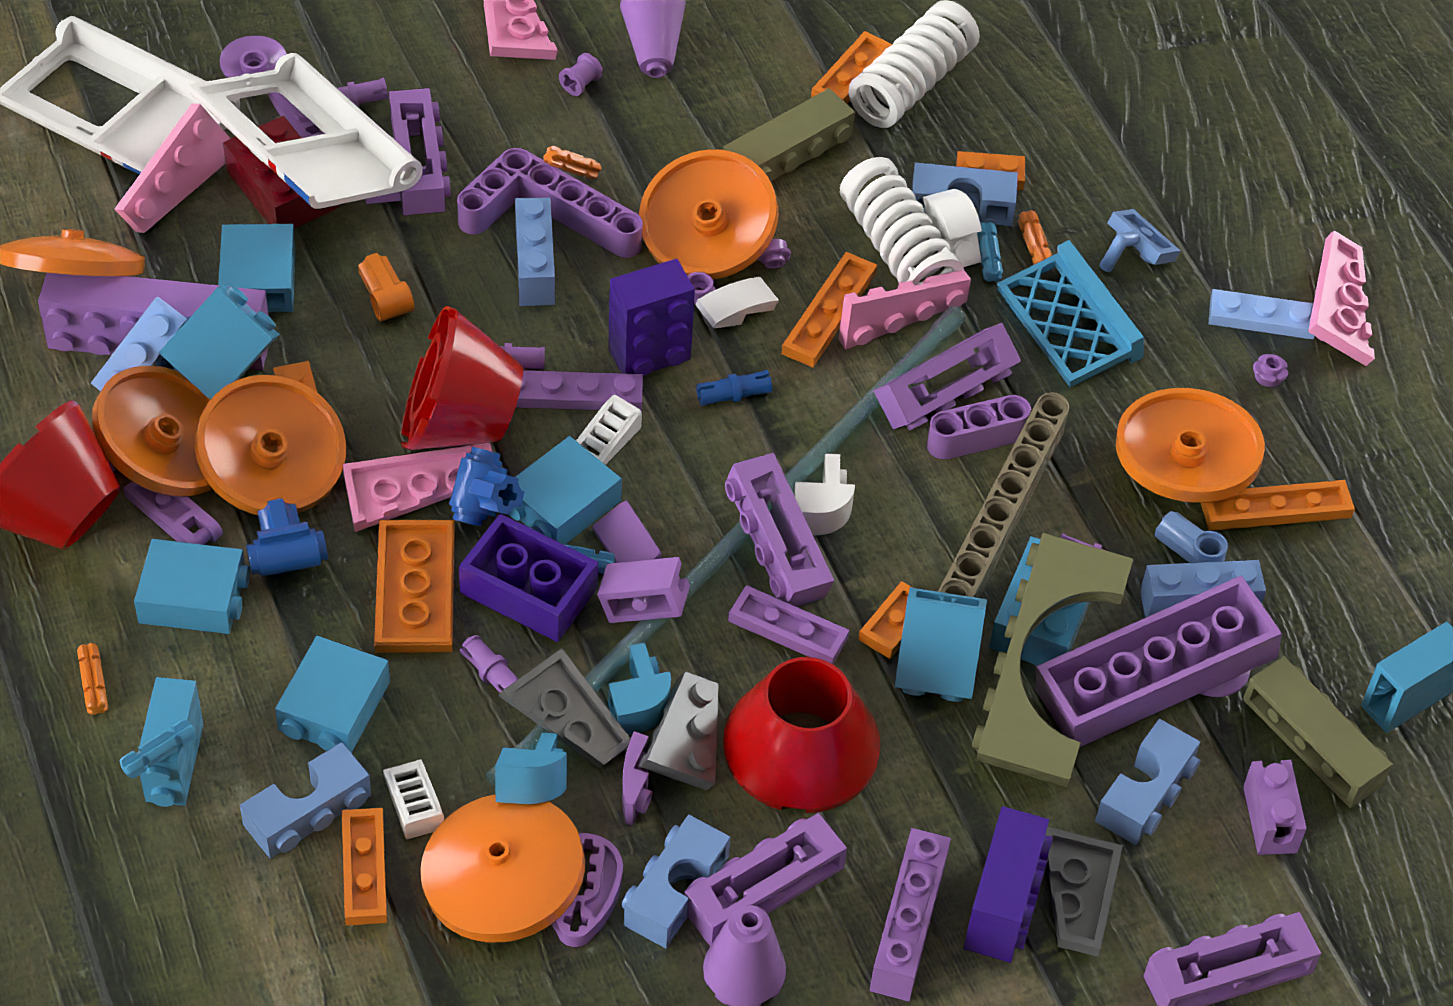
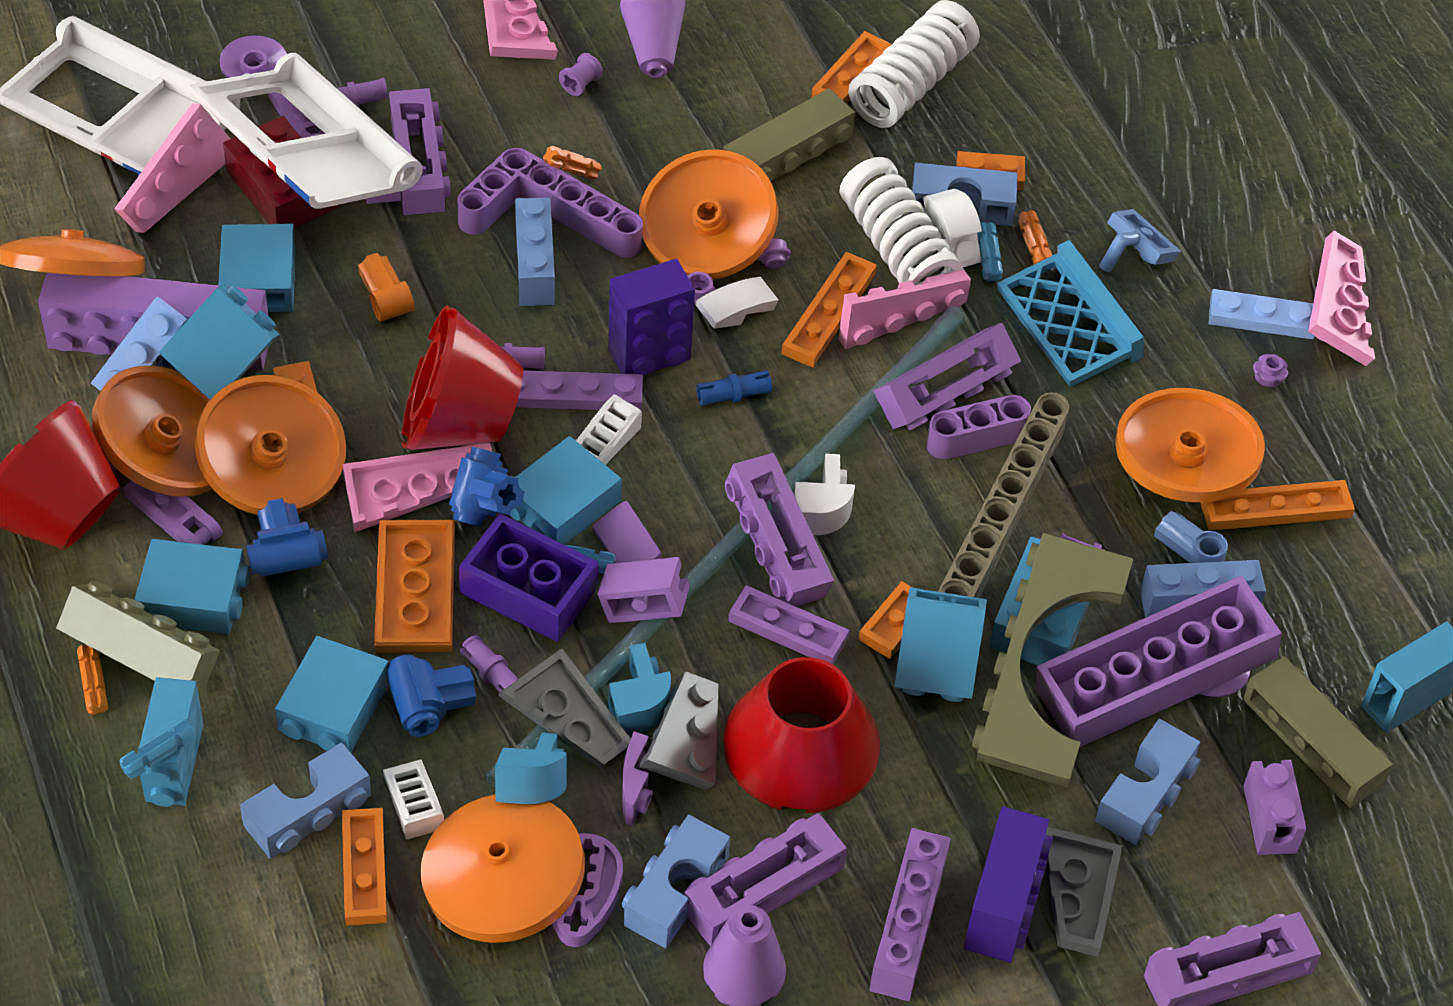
none -> brick [56,581,220,694]
none -> blue piece [386,655,476,737]

